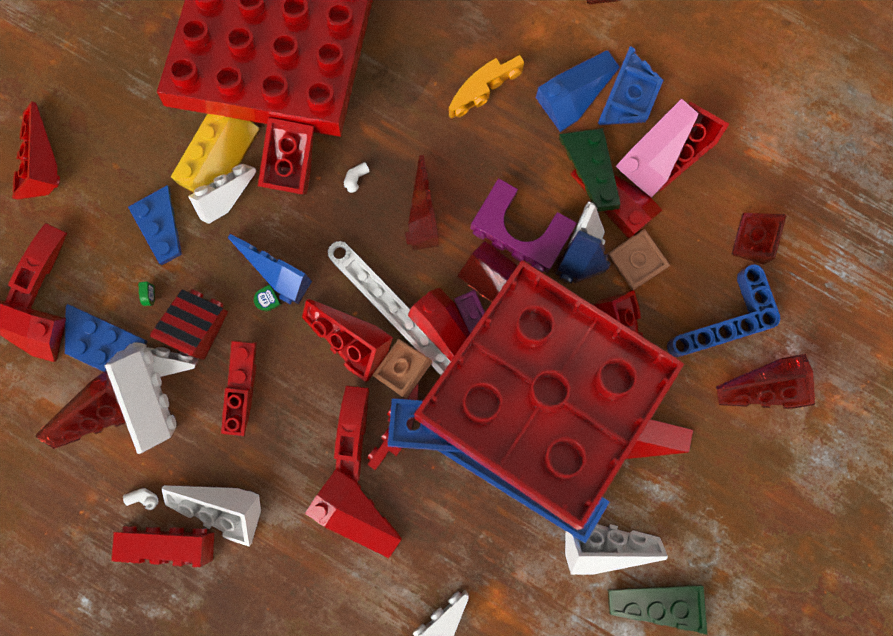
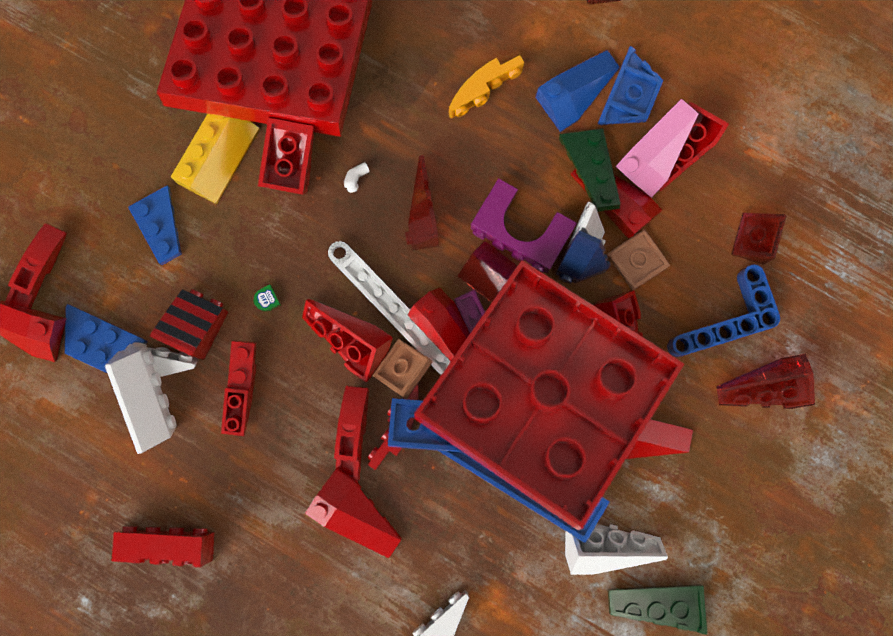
red wedge [12,101,60,199] -> none
clear red wedge [36,370,126,449] -> none
white arm [123,488,158,510] -> none
green tile [138,281,155,306] -> none
white wedge [162,486,261,546] -> none
white slope [188,164,256,224] -> none
blue wedge [228,234,312,305] -> none

